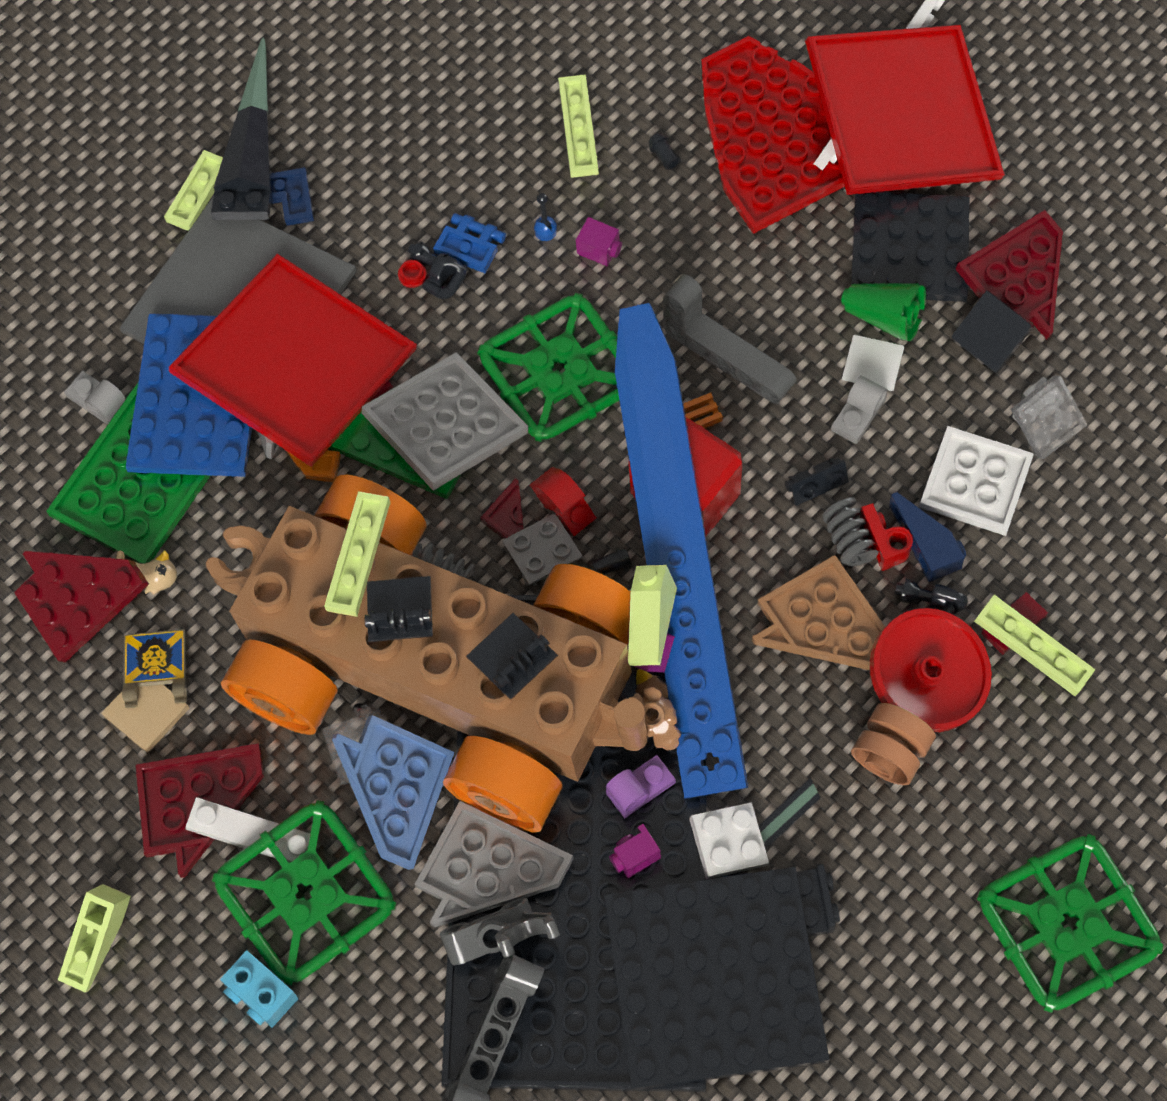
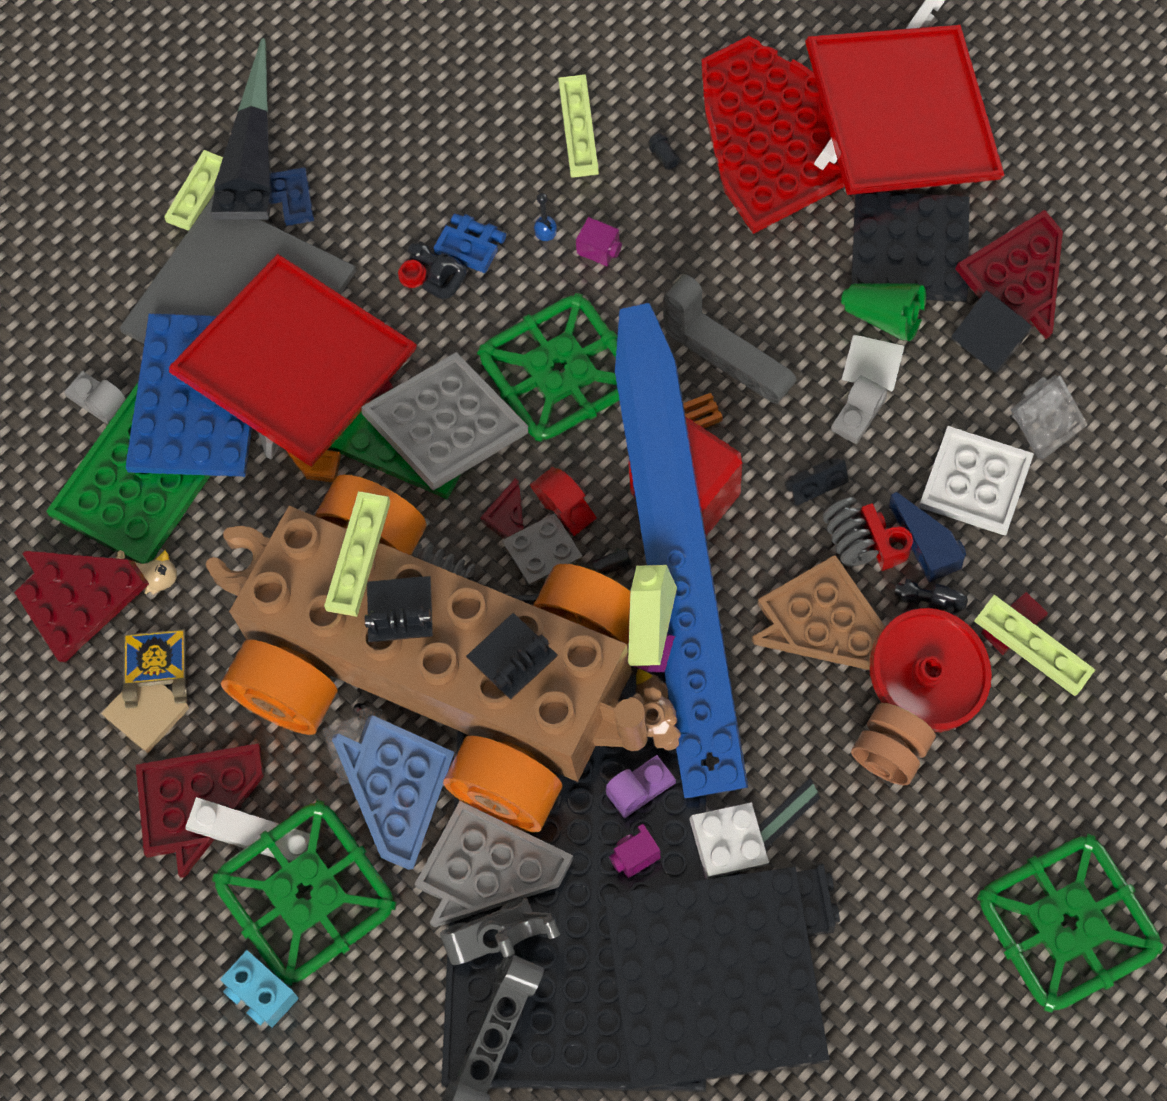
yellowish green slope [58,884,131,992] -> none

